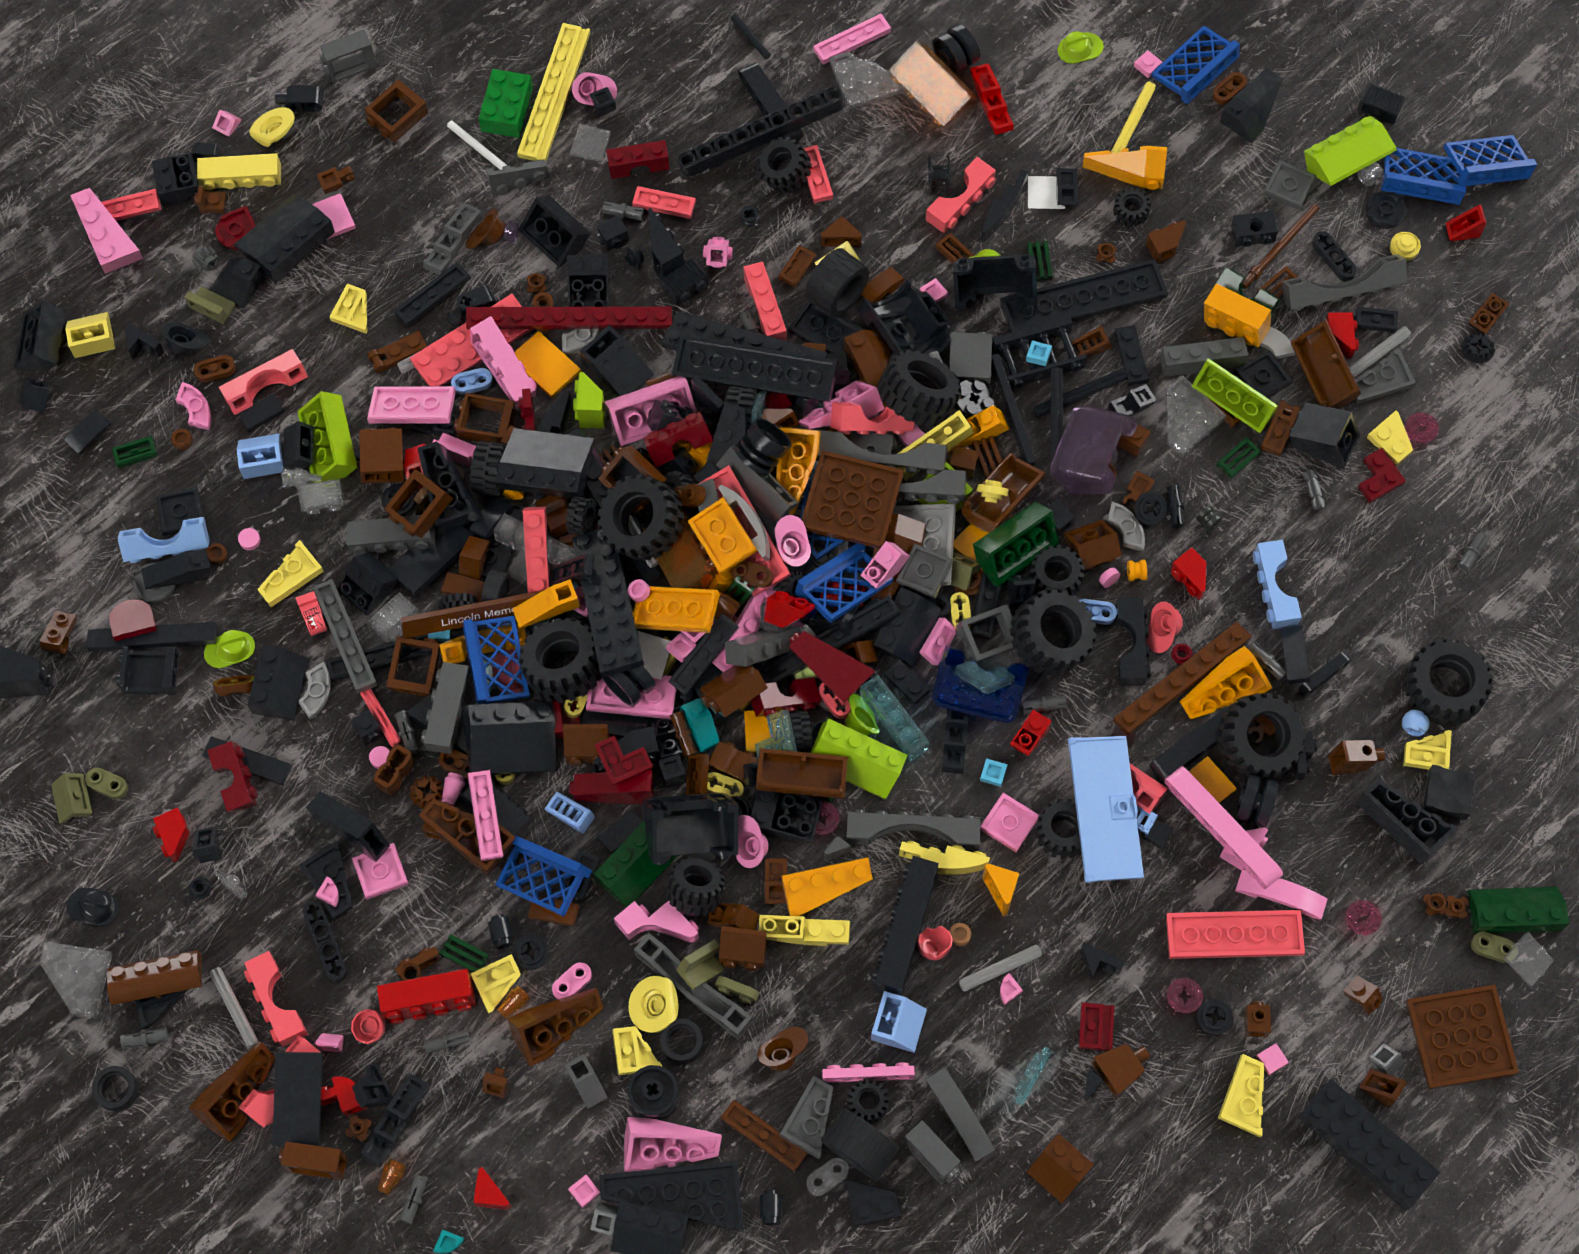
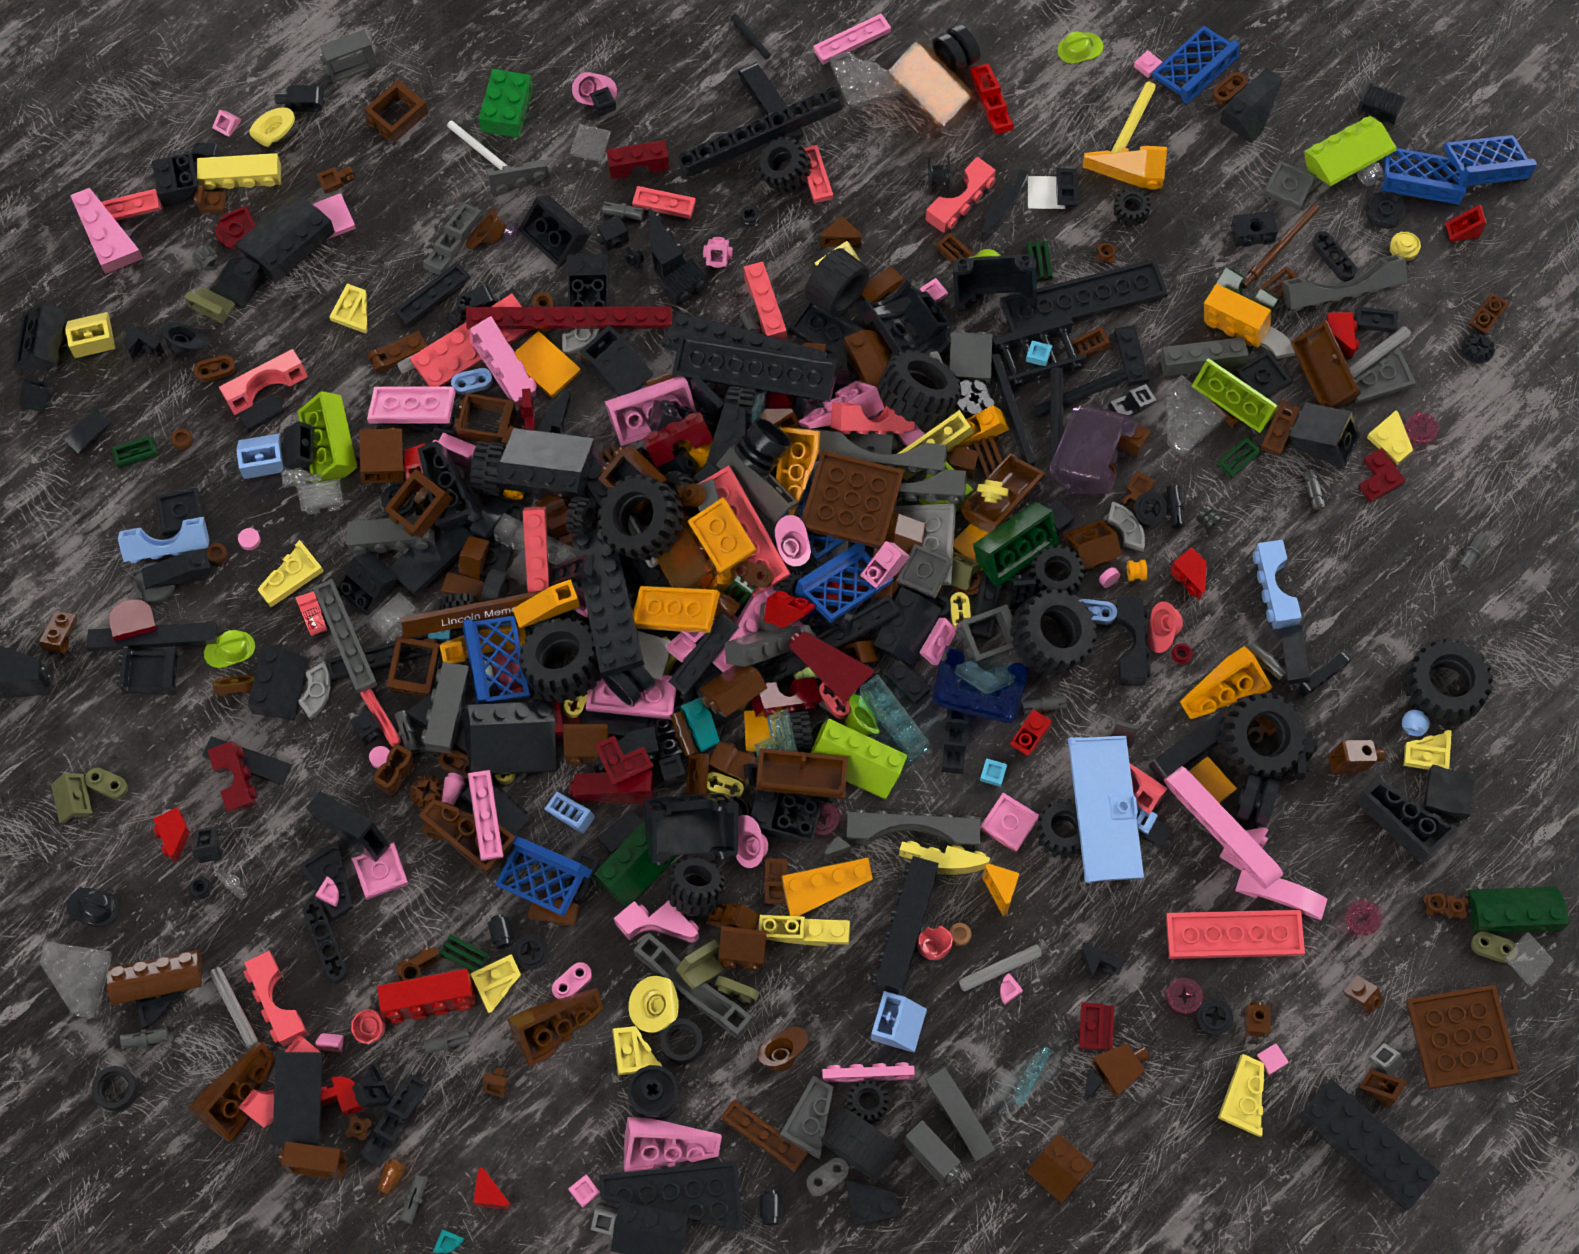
bright pink tile [175,382,211,430] -> none
clear orange cone [497,985,531,1019] -> none
light yellow plate [517,23,590,162] -> none
reddish brown plate [526,273,547,293] -> none
dark grey slope [564,1054,608,1110] -> none
lime slope [573,372,606,429] -> none
bright pink tile [627,579,650,602] -> none
light grey slope [718,485,770,562] -> none
reddish brown plate [779,245,816,288] -> none
reddish brown plate [1113,622,1252,736] -> none
reddish brown slope [1146,220,1186,263] -> none

